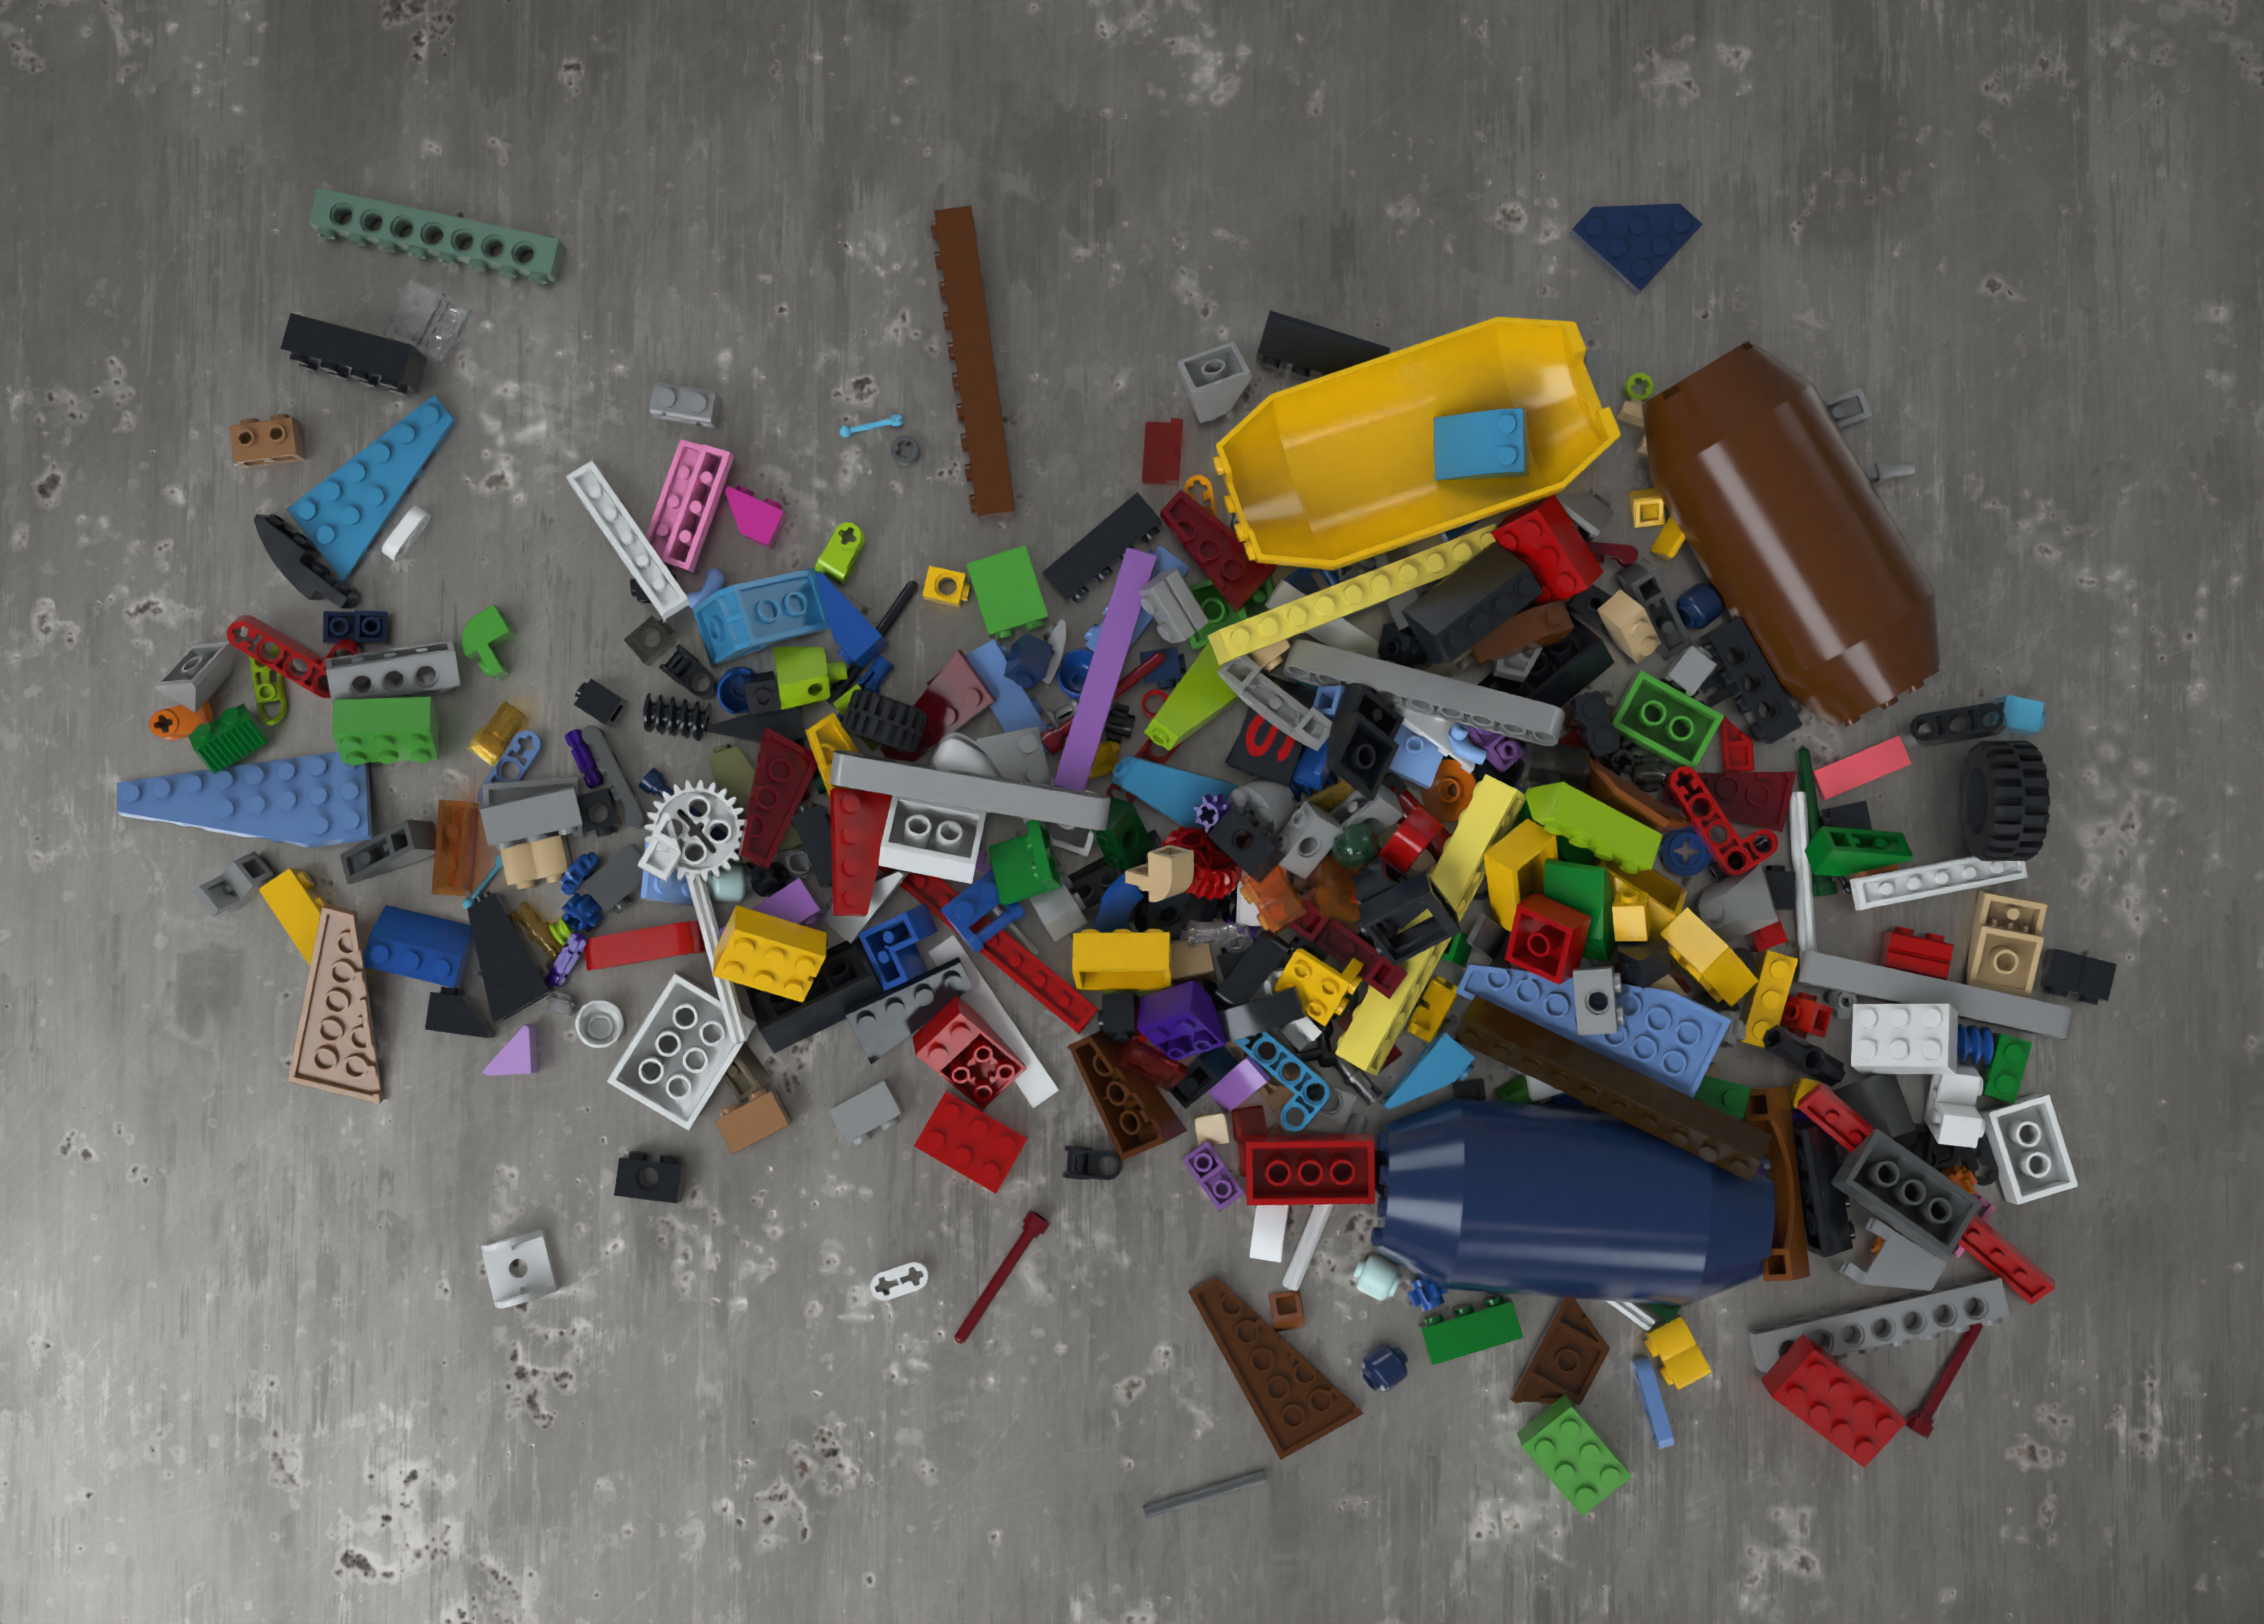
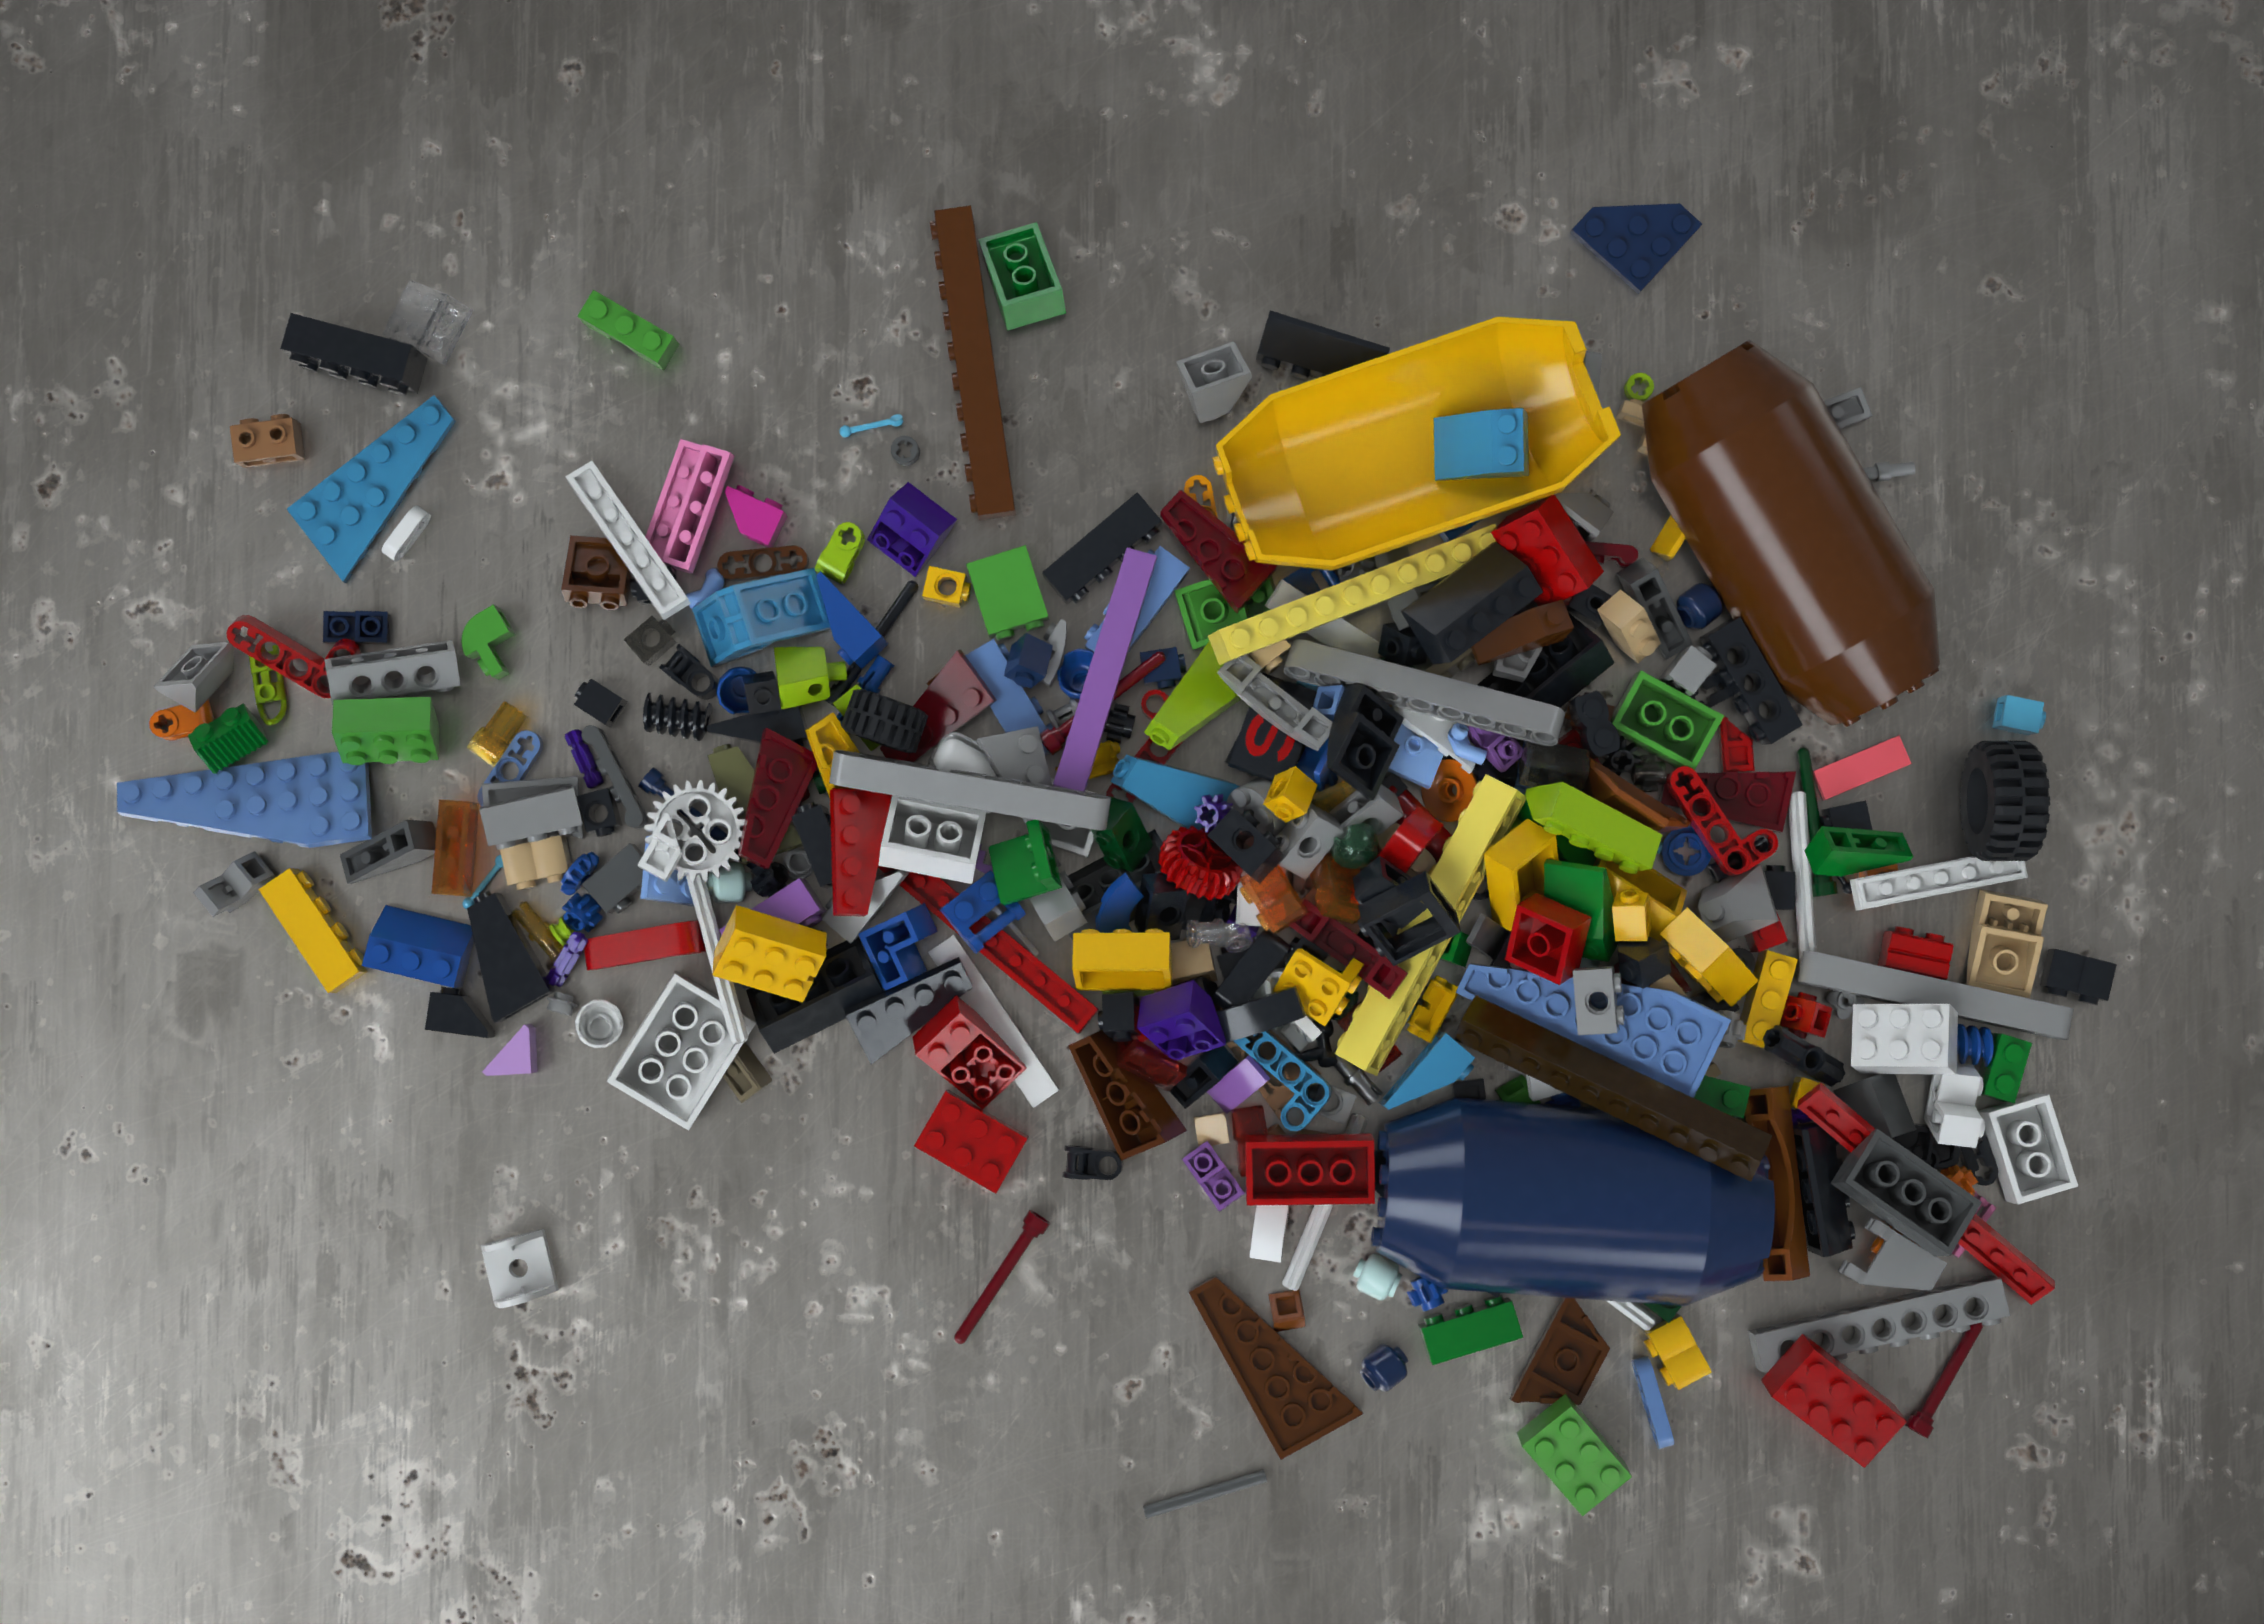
black slope [253,513,360,609] -> none
medium nougat wing [287,903,383,1104] -> none
sand green brick [308,187,565,284] -> none
black brick [614,1151,687,1204] -> none
light grey brick [649,382,721,429] -> none
medium nougat brick [715,1088,792,1154] -> none
light grey brick [828,1079,904,1145] -> none
white beam [870,1260,929,1301] -> none
tan brick [1125,845,1194,902] -> none
light grey brick [1138,568,1209,643] -> none
clear red panel [1142,418,1183,486] -> none
yellow slope [1629,488,1665,528] -> none
black beam [1910,703,2007,746] -> none
none -> reddish brown plate [561,535,631,611]
none -> bright green arch [577,290,680,371]
none -> reddish brown beam [717,545,809,581]
none -> dark purple slope [867,482,957,577]
none -> green slope [978,222,1066,331]
none -> yellow brick [1263,766,1318,823]

